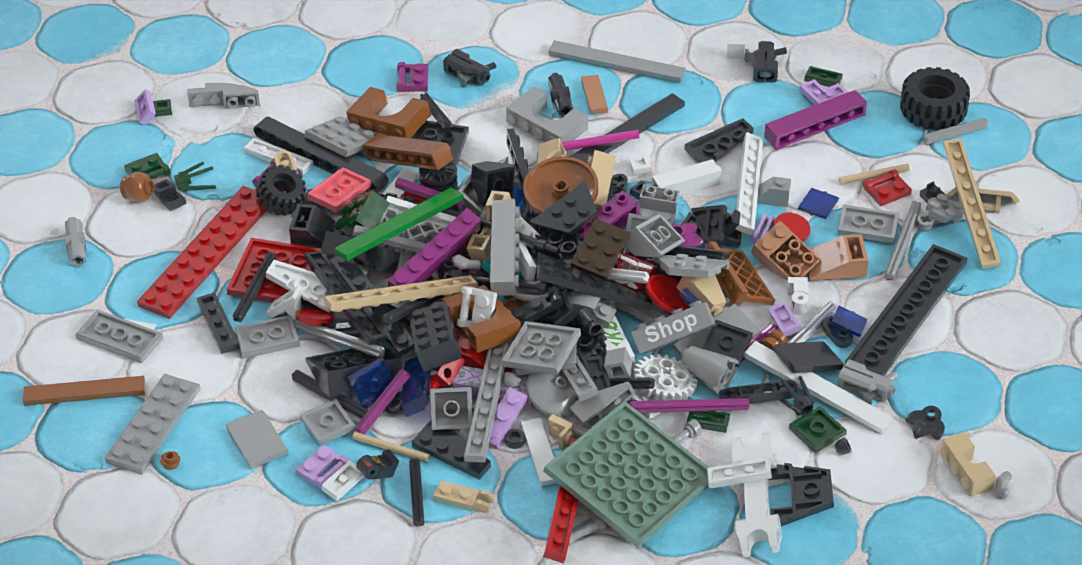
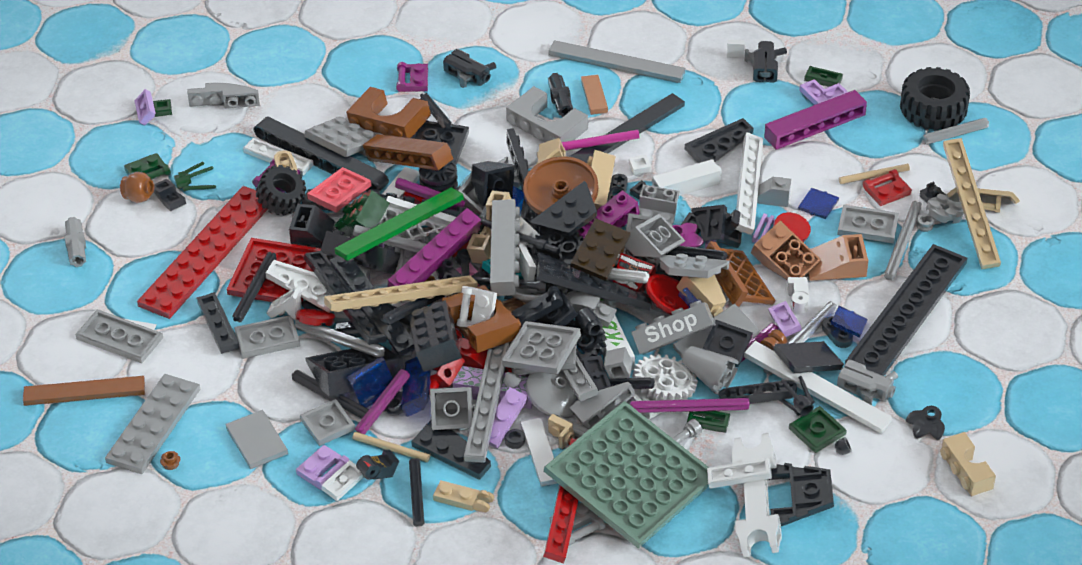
white arm [451,255,480,270] -> none
light grey arm [994,471,1012,499] -> none

